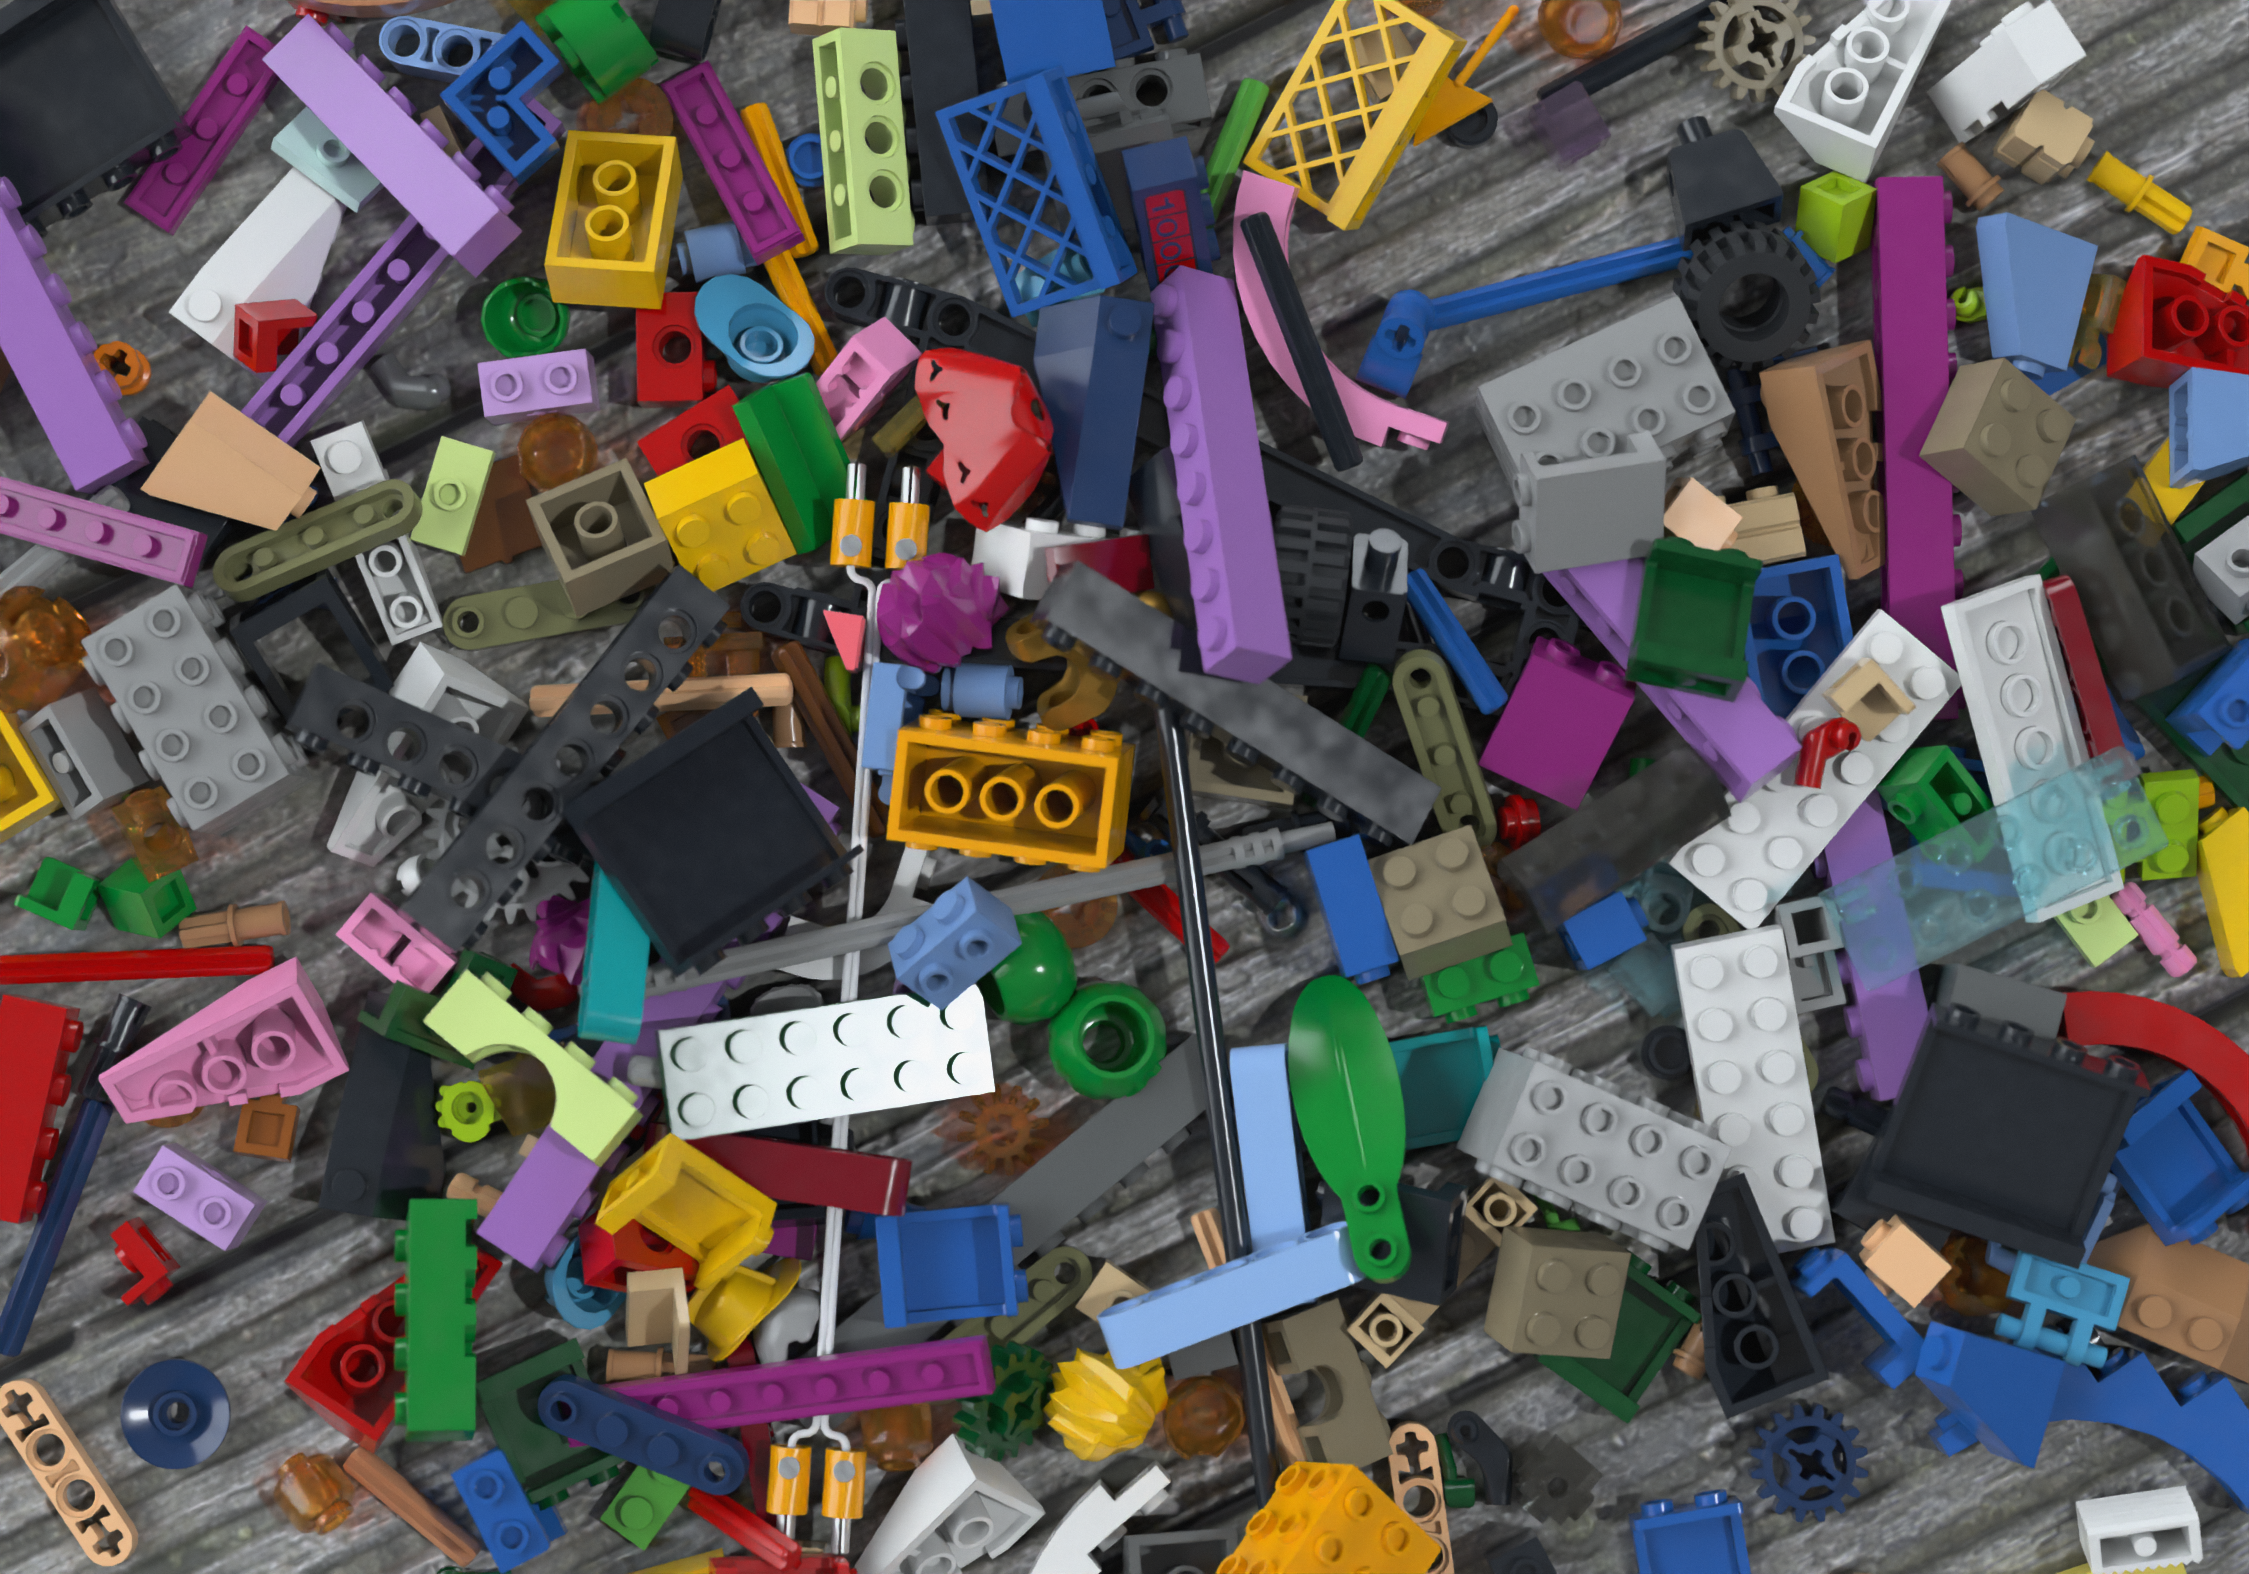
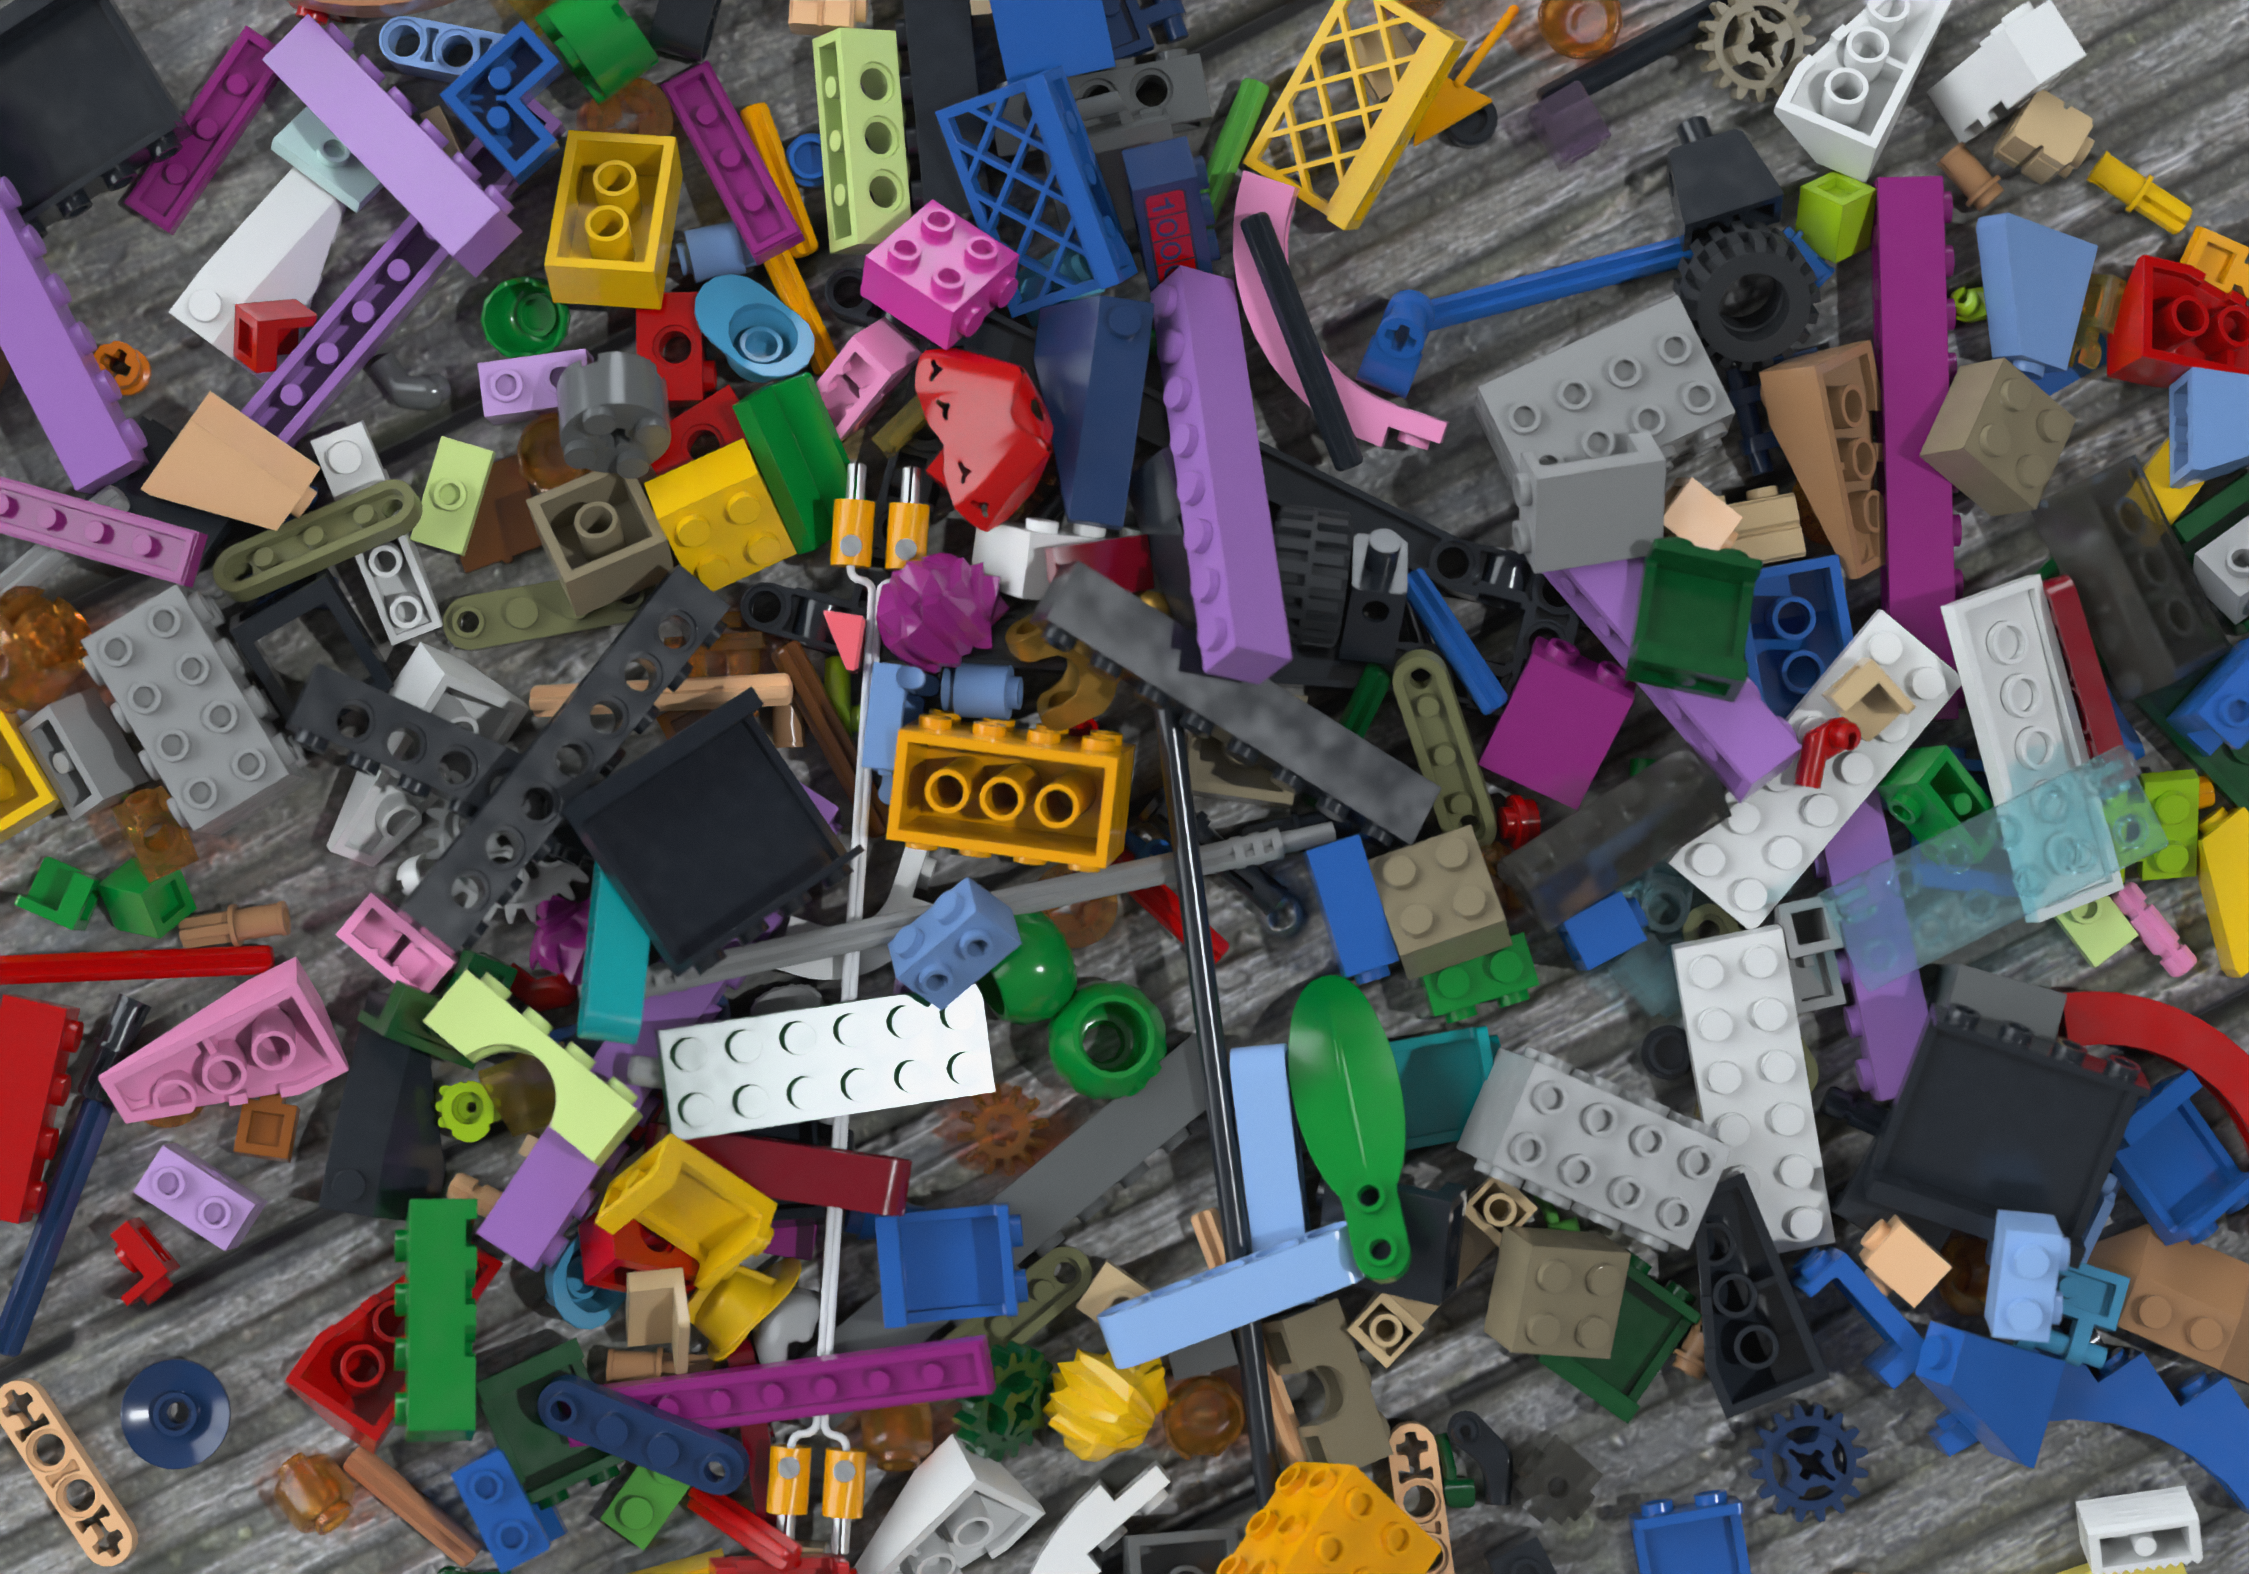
none -> dark grey brick [557,352,671,479]
none -> dark pink brick [860,199,1019,351]
none -> light blue brick [1984,1210,2070,1343]

